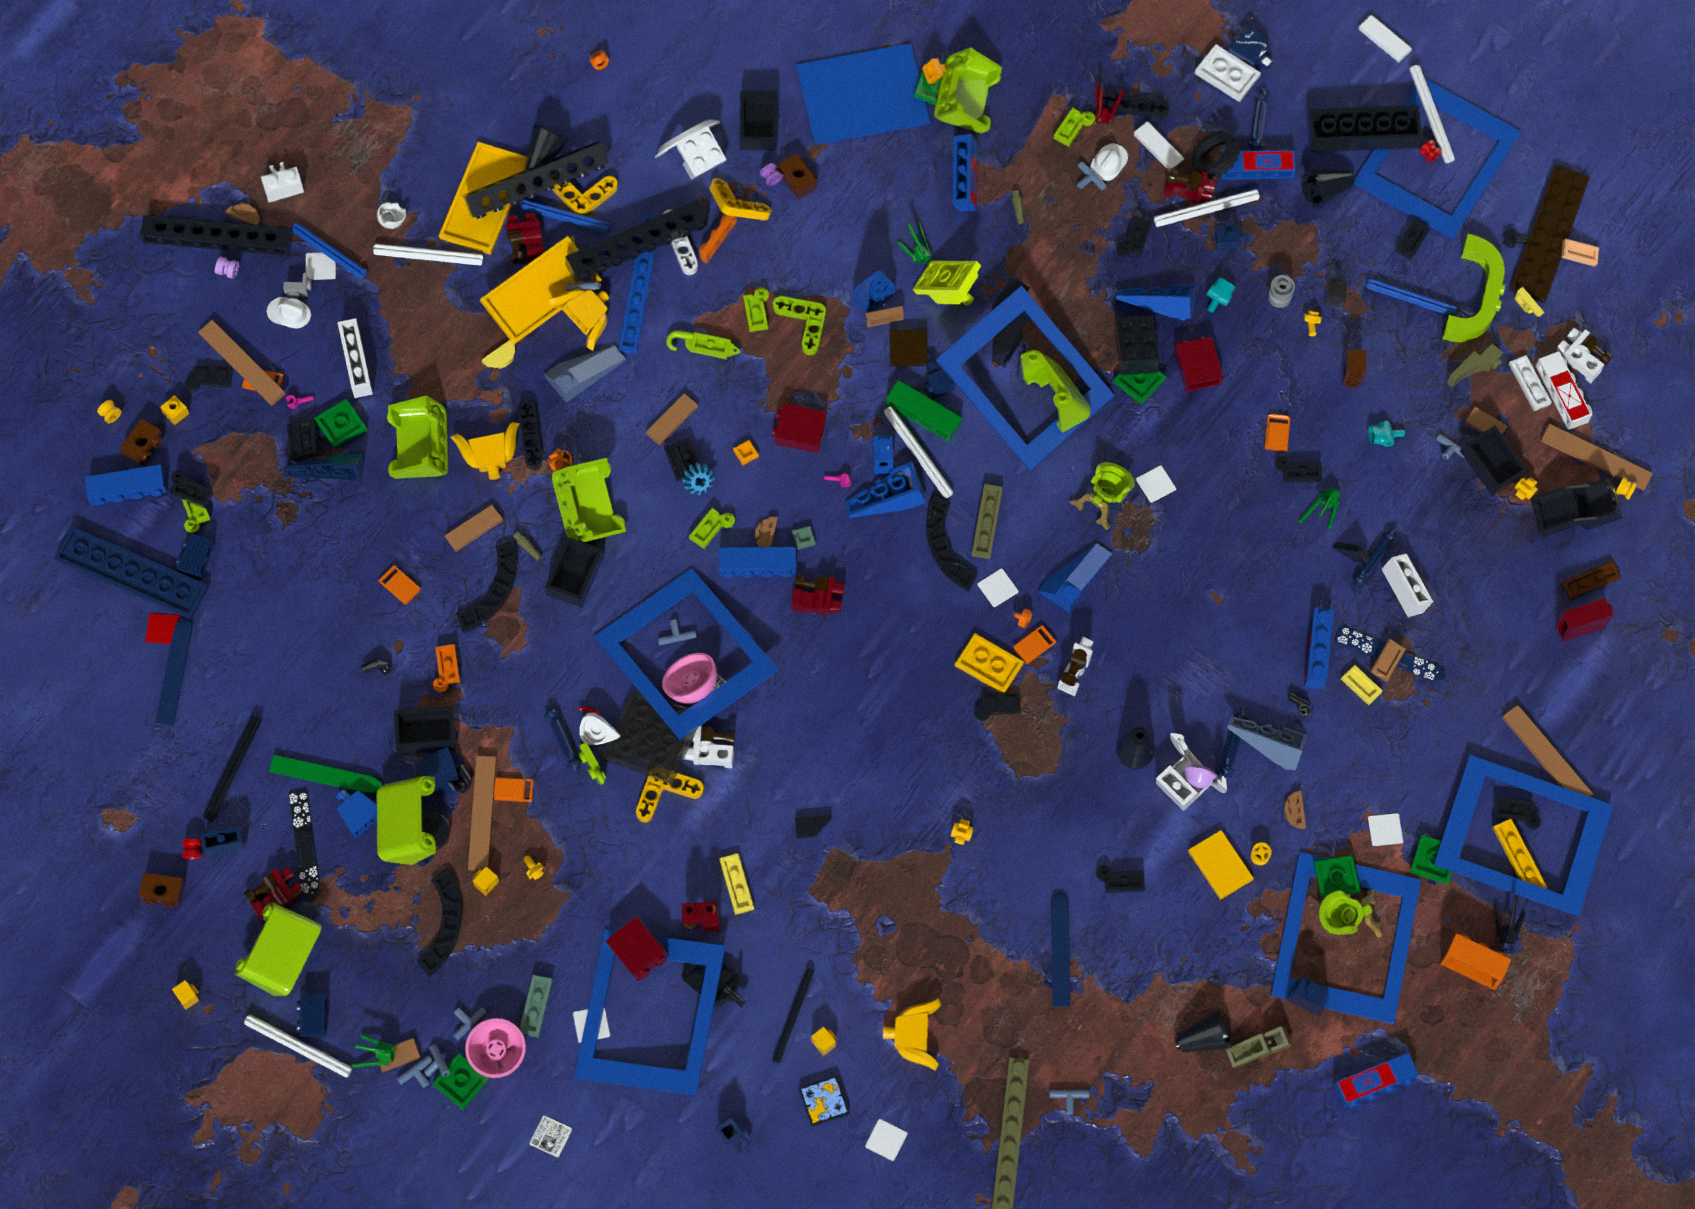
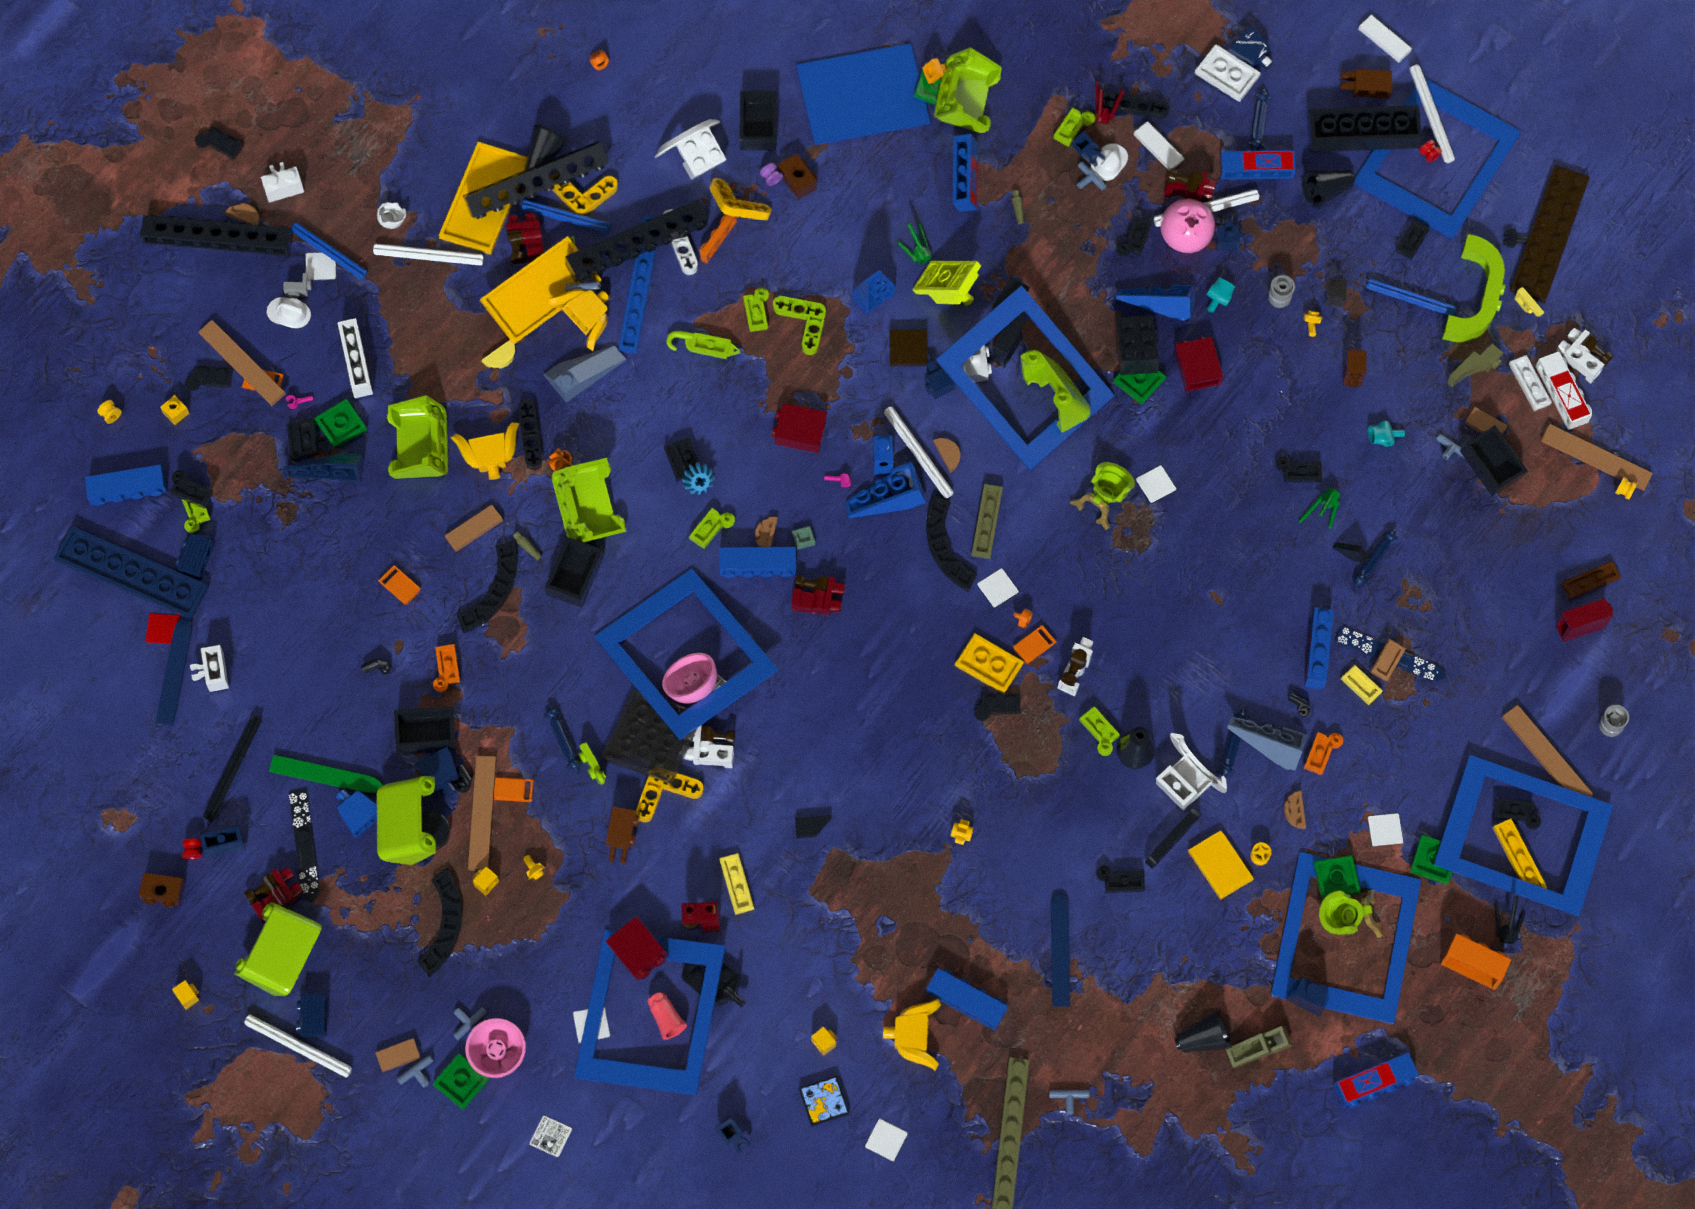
reddish brown brick [119,419,163,466] -> none
lavender wheel [215,256,239,279] -> none
green plant [349,1034,396,1068] -> none
sand blue piece [424,1044,450,1076] -> none
sand green plate [520,975,553,1038] -> none
white piece [578,706,621,745] -> none
medium nougat tile [646,394,698,446] -> none
sand blue piece [658,619,697,645] -> none
light orange tile [733,440,759,466] -> none
black piece [772,969,814,1063] -> none
medium nougat tile [865,306,904,328] -> none
green brick [886,380,962,443] -> none
blue wedge [1038,543,1112,613] -> none
lavender helmet [1184,765,1218,788] -> none
black tyre [1191,130,1240,179] -> none
orange piece [1265,414,1290,452] -> none
white brick [1382,554,1433,617] -> none
yellow gear [1515,477,1538,501] -> none
black piece [1530,478,1623,537] -> none
light nougat tile [1561,239,1599,266] -> none
none -> white brick [190,645,229,692]
none -> black hinge [195,126,244,160]
none -> reddish brown hinge [605,806,640,865]
none -> coral plant [647,992,687,1040]
none -> blue brick [926,968,1008,1031]
none -> medium nougat tile [933,438,961,473]
none -> white brick [963,345,992,382]
none -> dark blue brick [1070,131,1105,167]
none -> lime hinge [1079,707,1120,756]
none -> black beam [1145,808,1201,869]
none -> bright pink piece [1160,199,1215,253]
none -> orange hinge [1304,732,1343,775]
none -> reddish brown hinge [1340,68,1392,99]
none -> light grey wheel [1599,705,1629,737]

